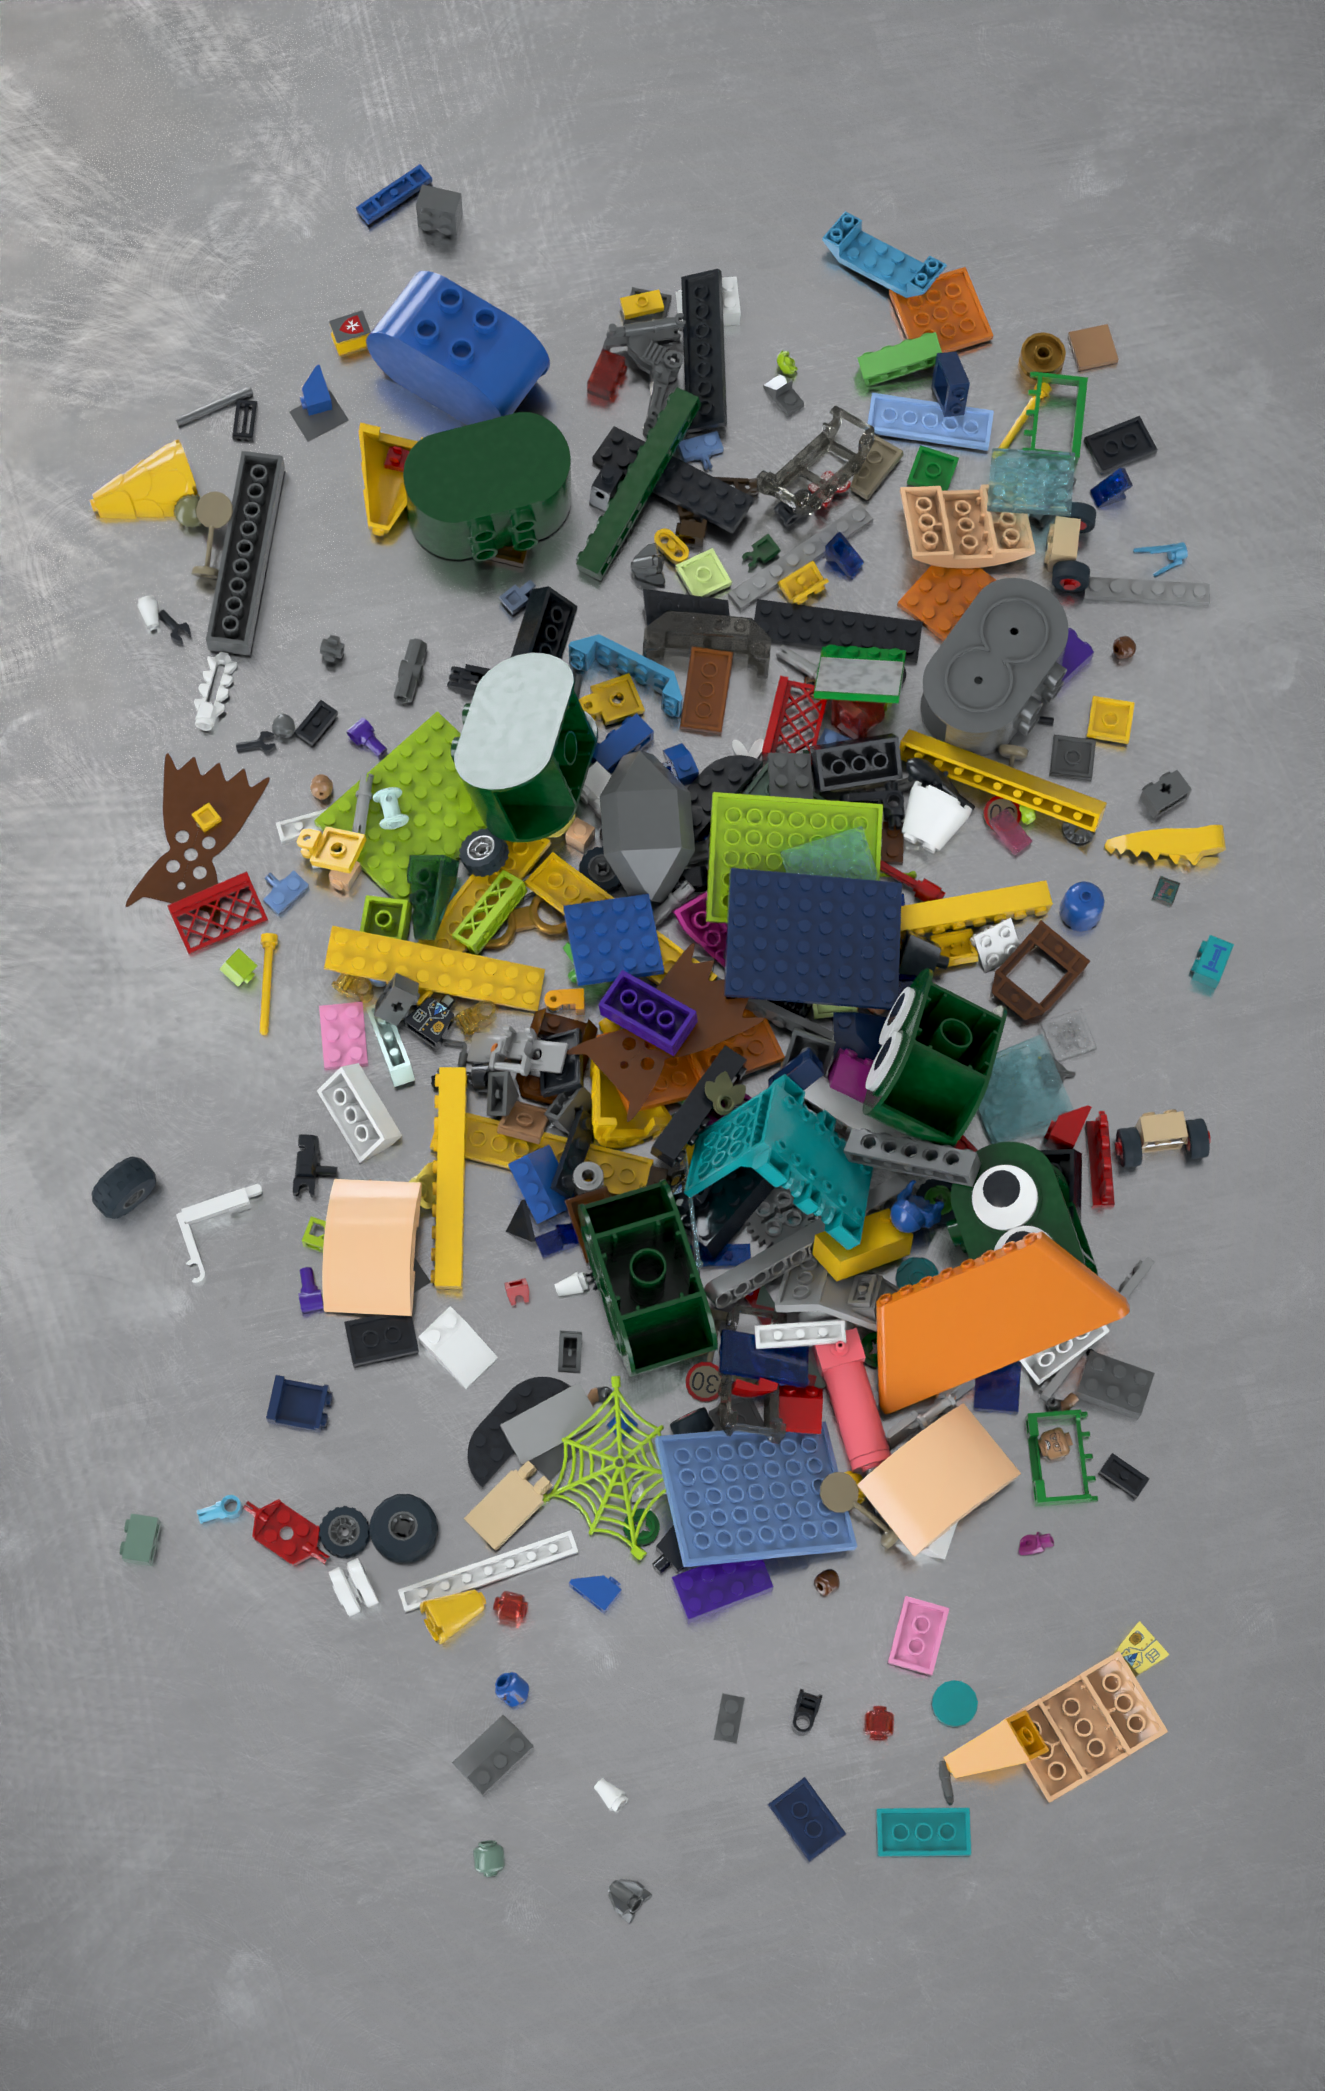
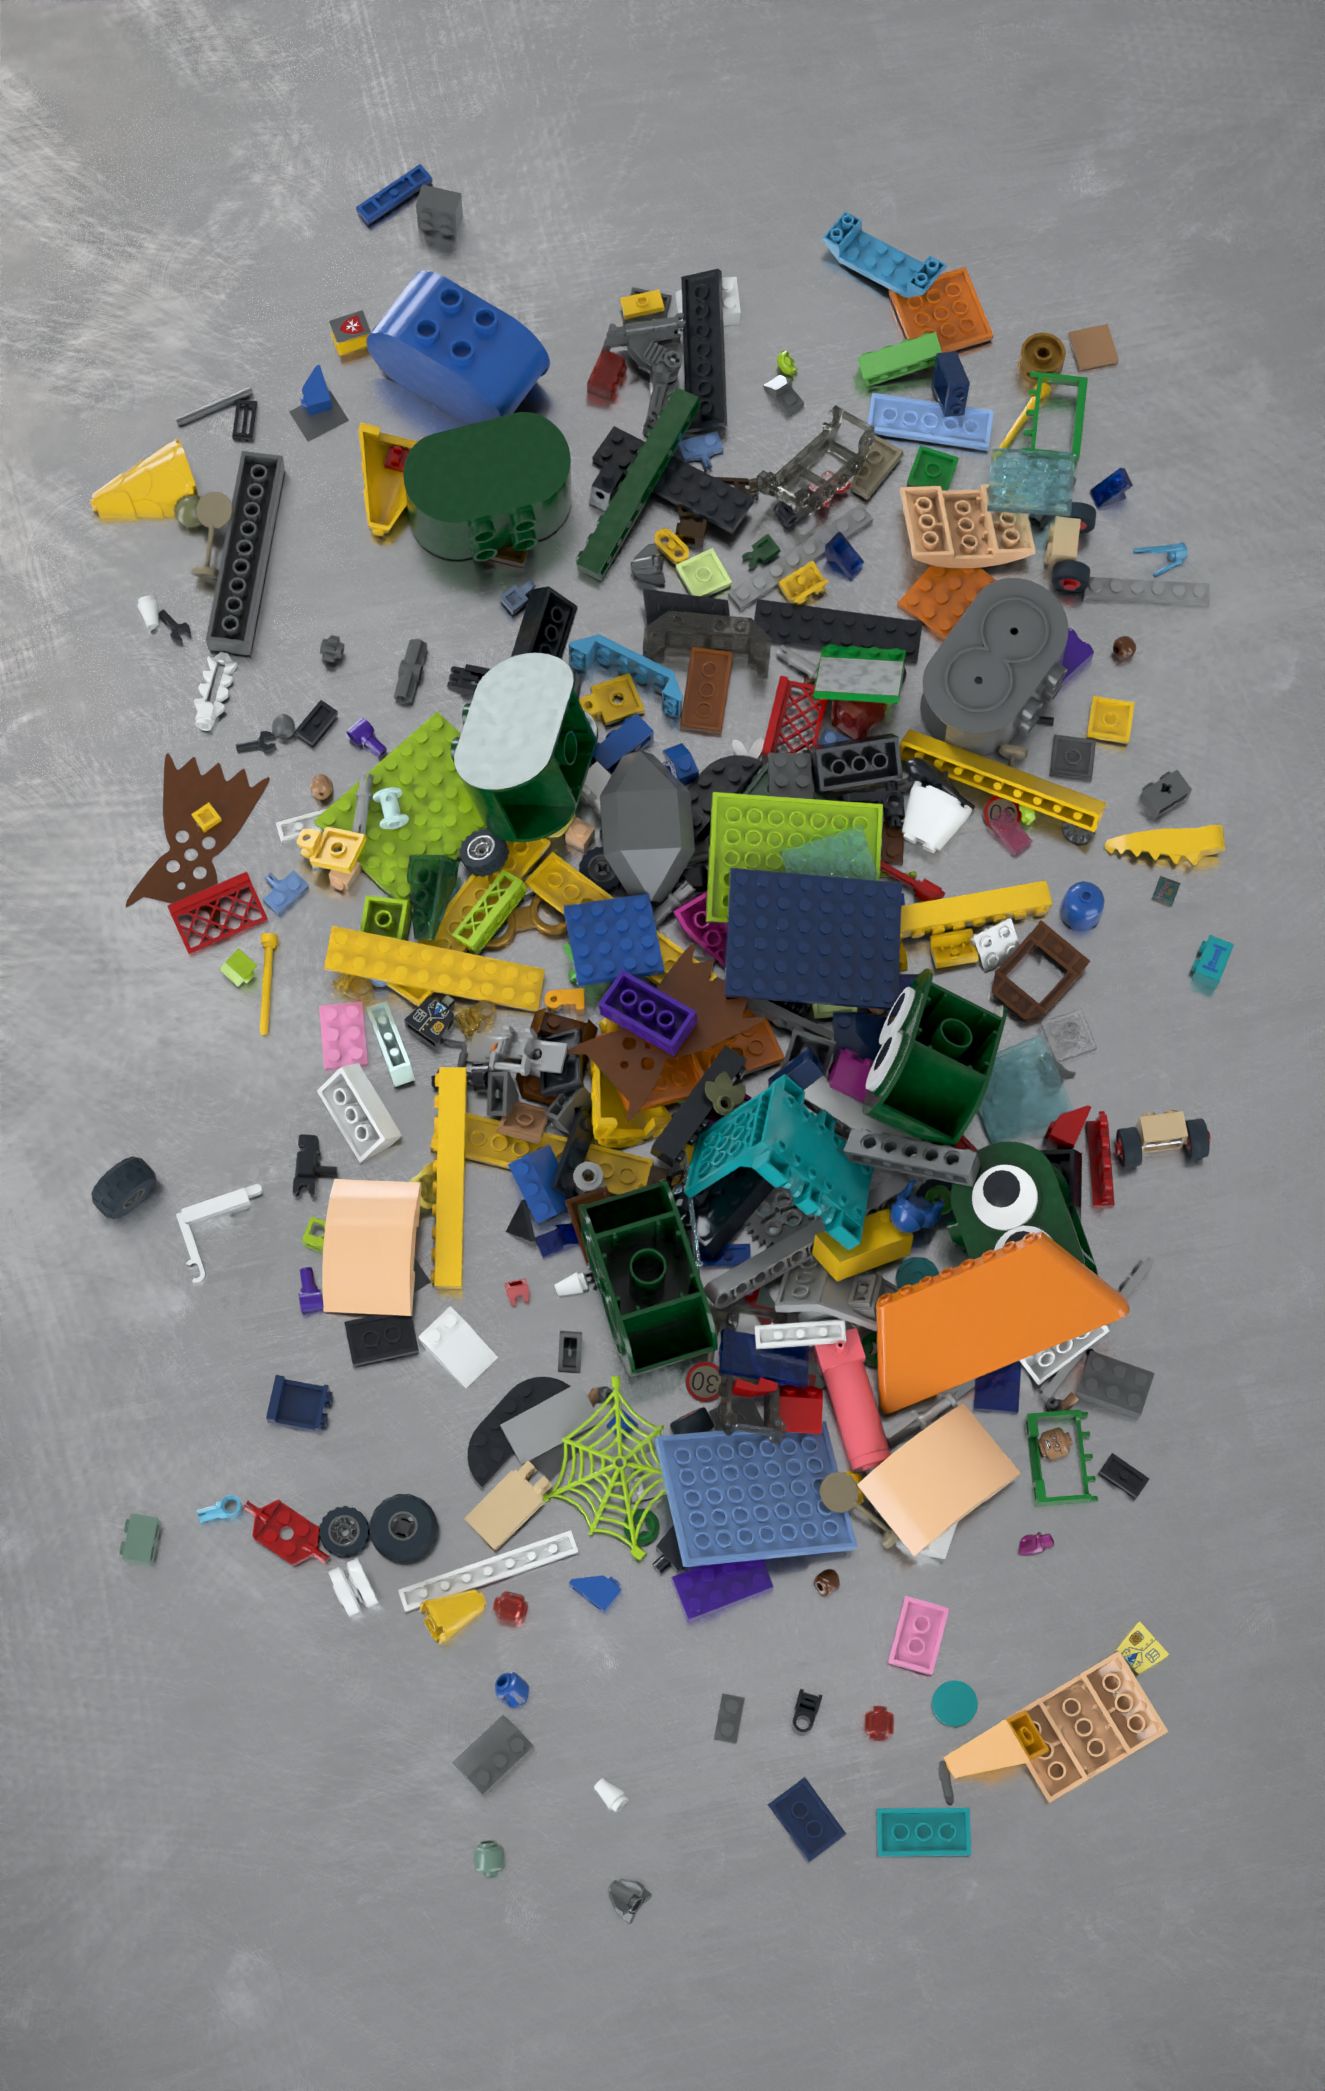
dark grey brick [374,973,420,1026] -> none
black torso [899,929,949,976] -> none
black tile [1084,416,1158,475] -> none

